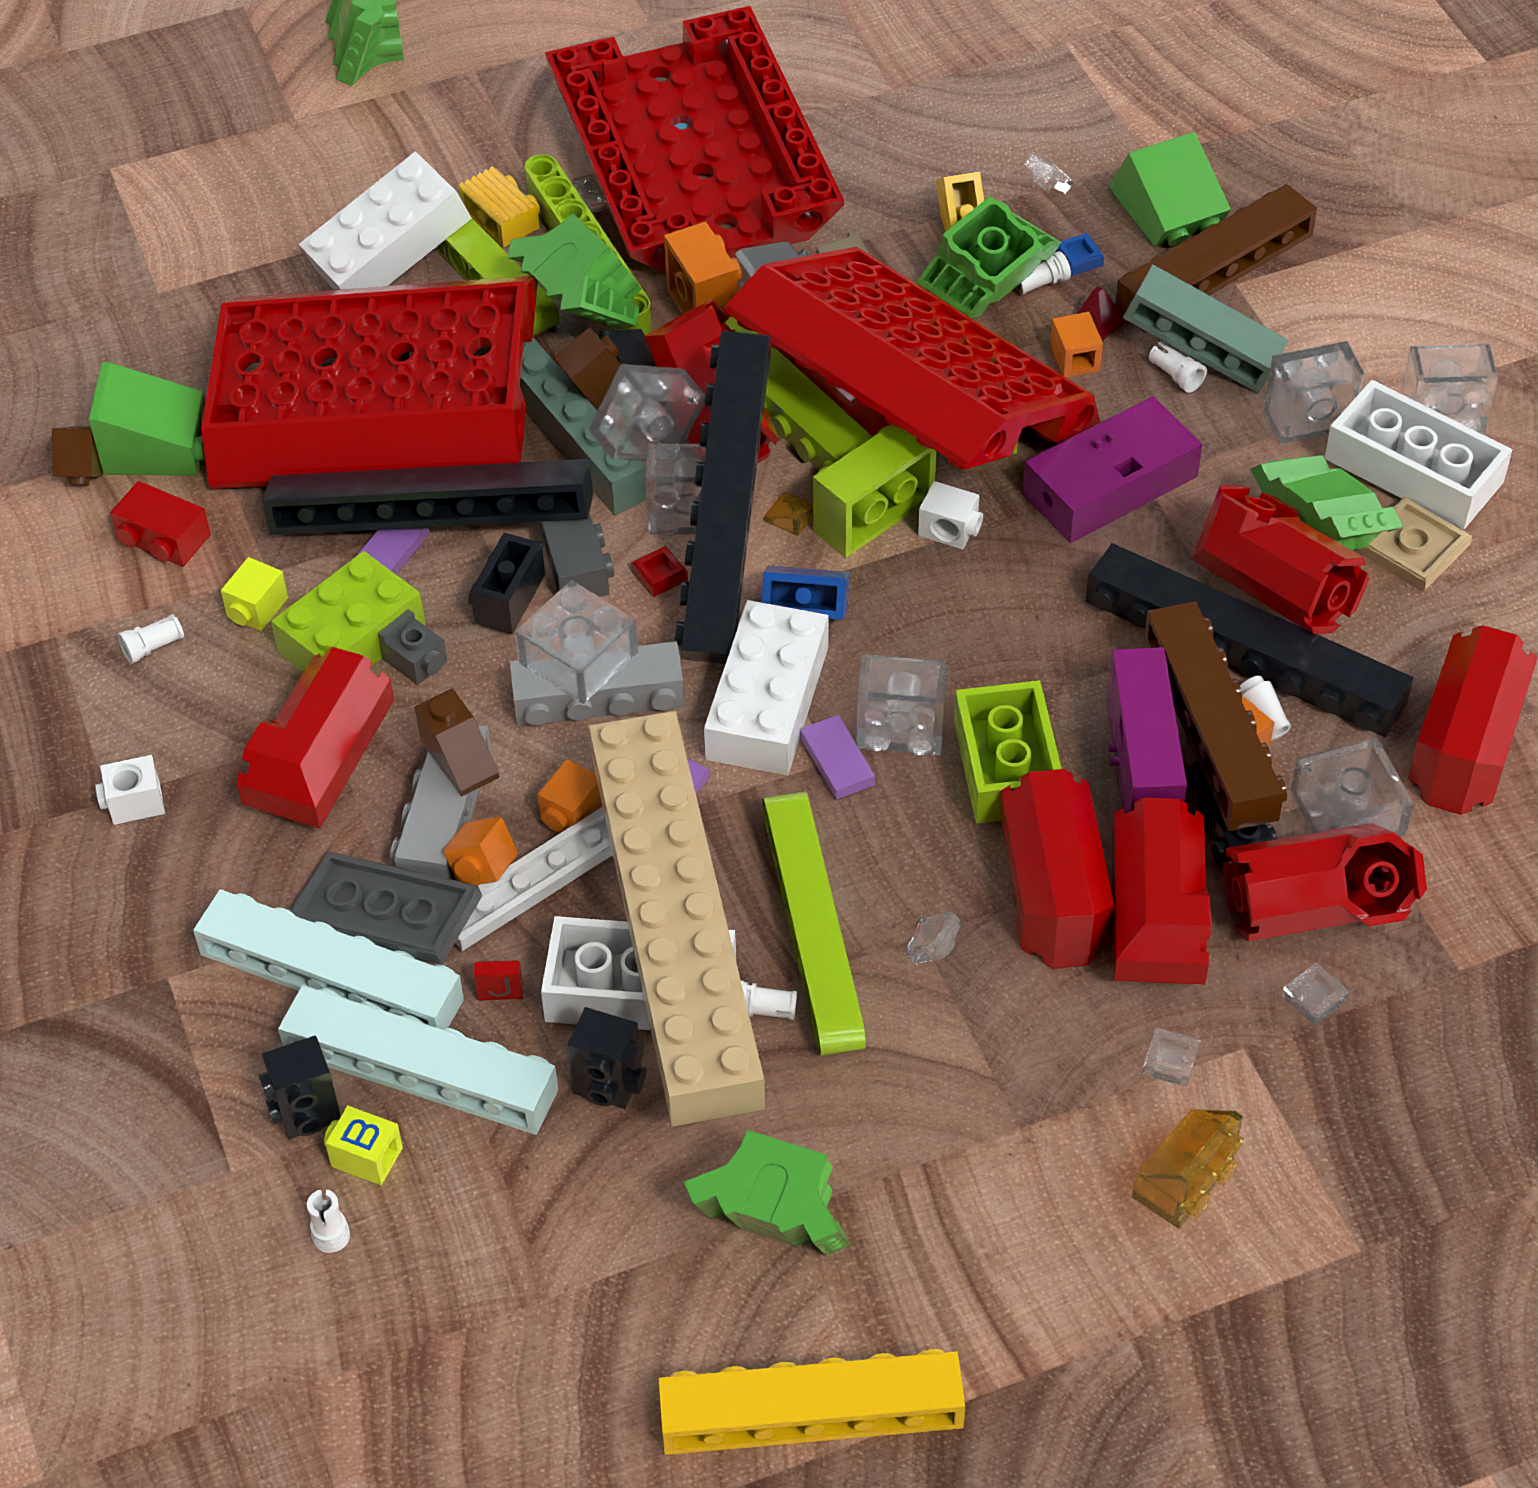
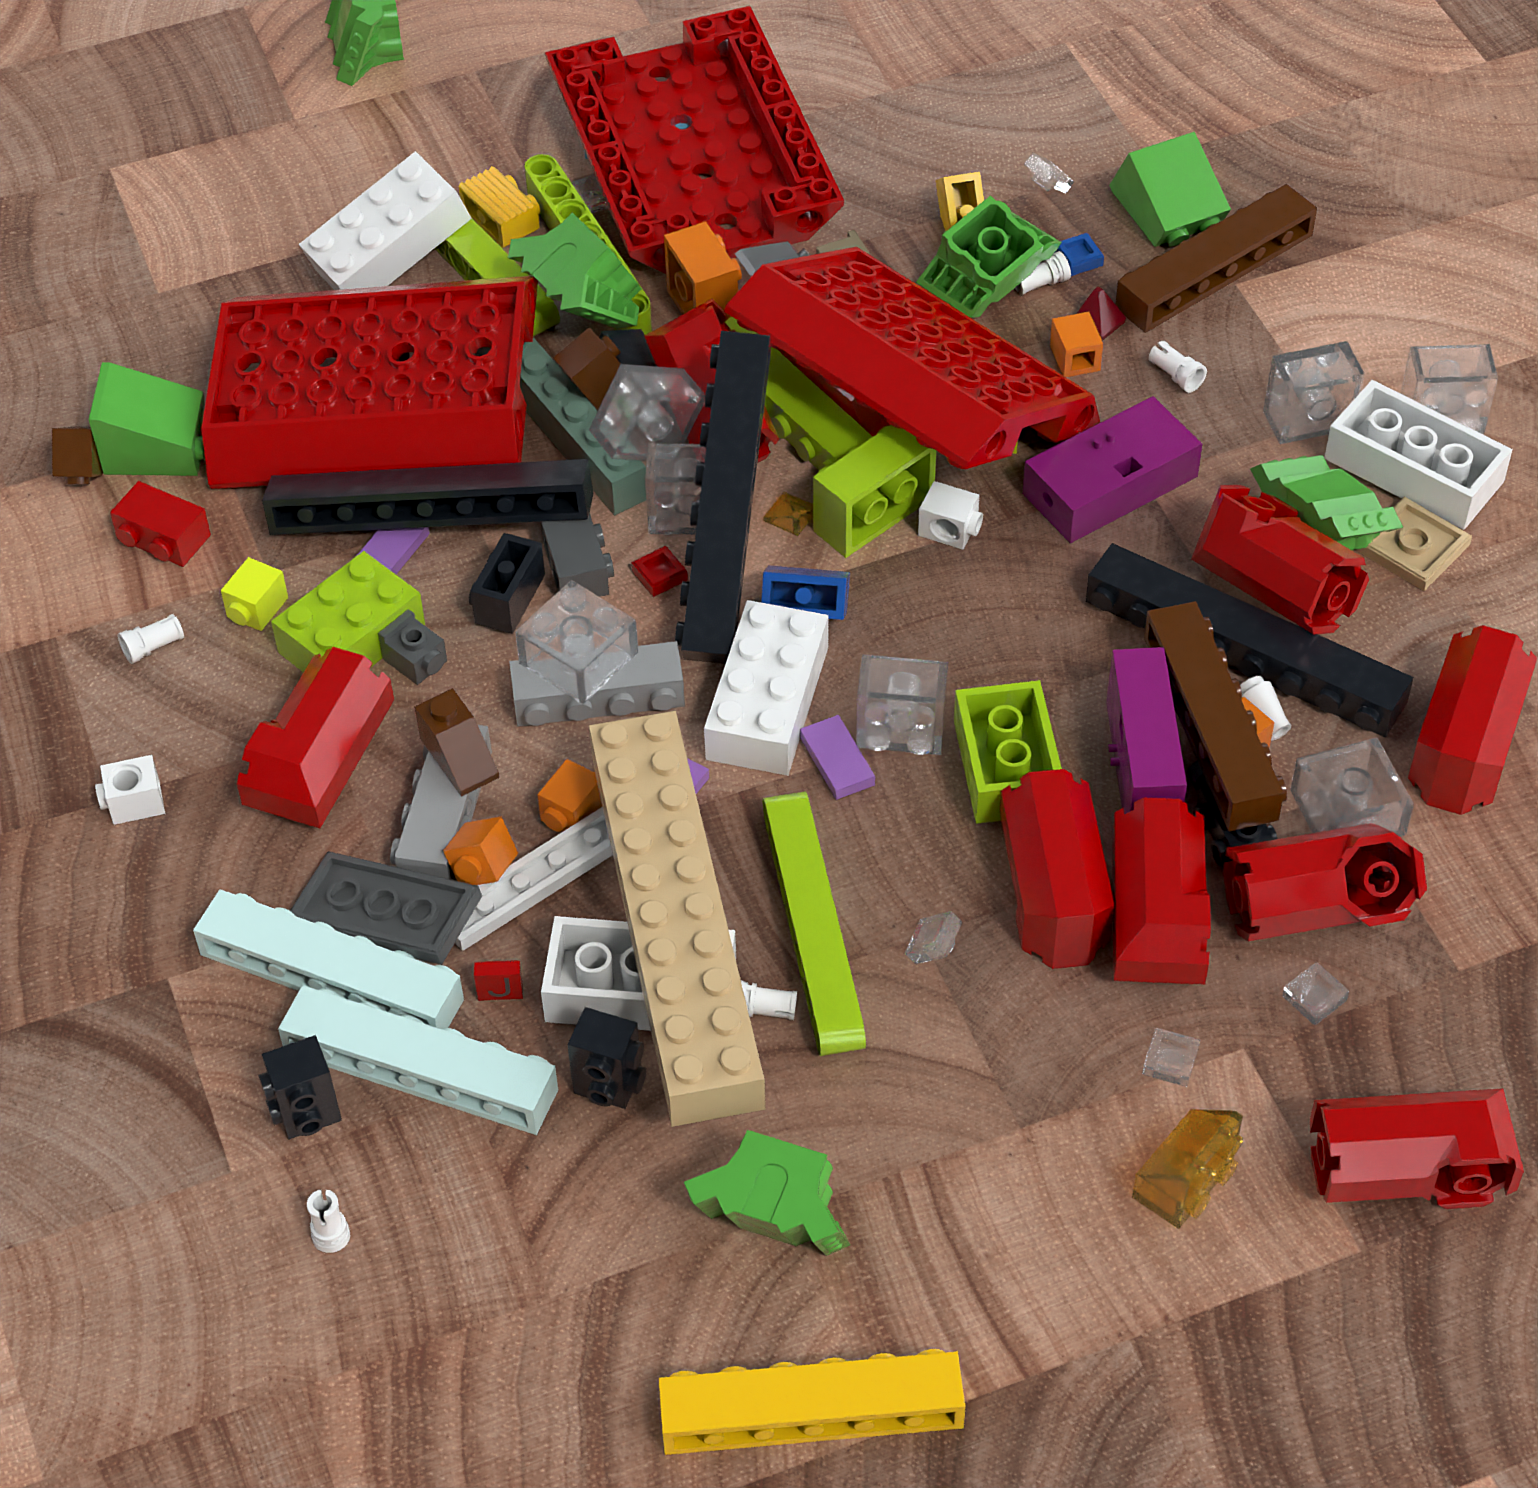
neon yellow brick [324,1105,403,1186] -> none
sand green brick [1123,265,1289,393] -> none
none -> red brick [1310,1088,1524,1209]

